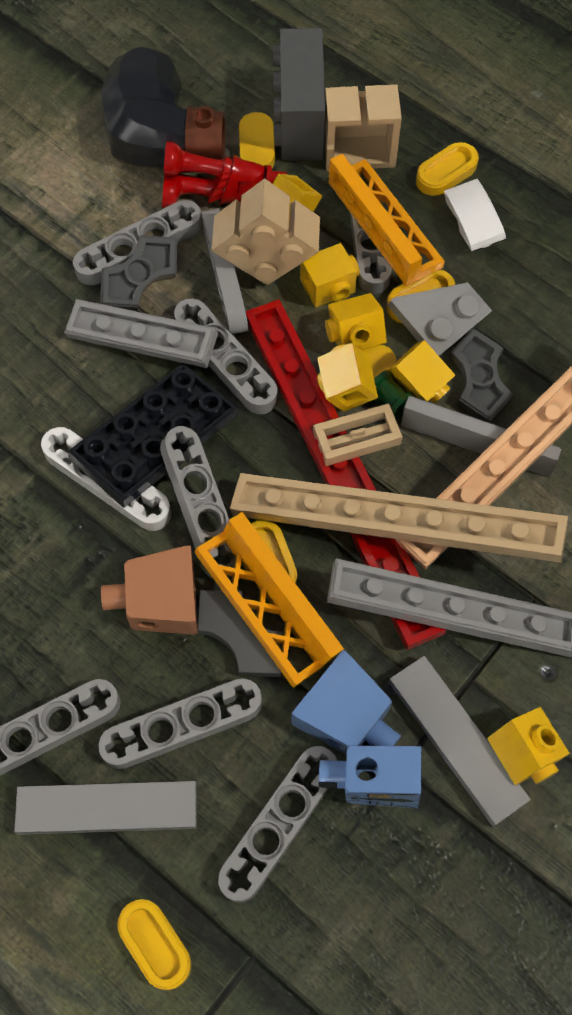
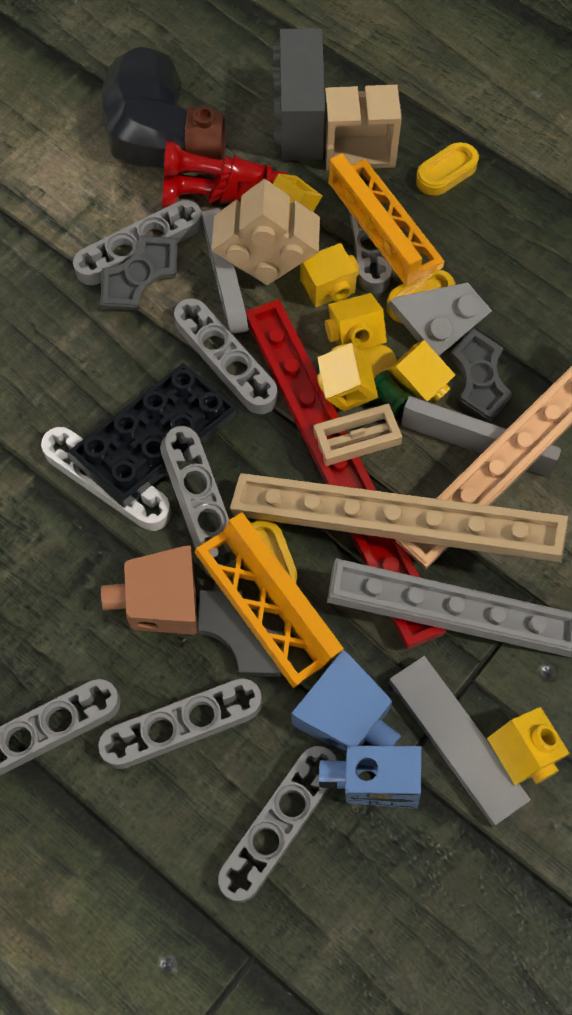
light grey tile [14,781,197,835] -> none
light grey tile [64,299,218,368] -> none
yellow tile [118,899,191,990] -> none
yellow tile [239,112,275,168] -> none
white slope [444,179,506,251] -> none

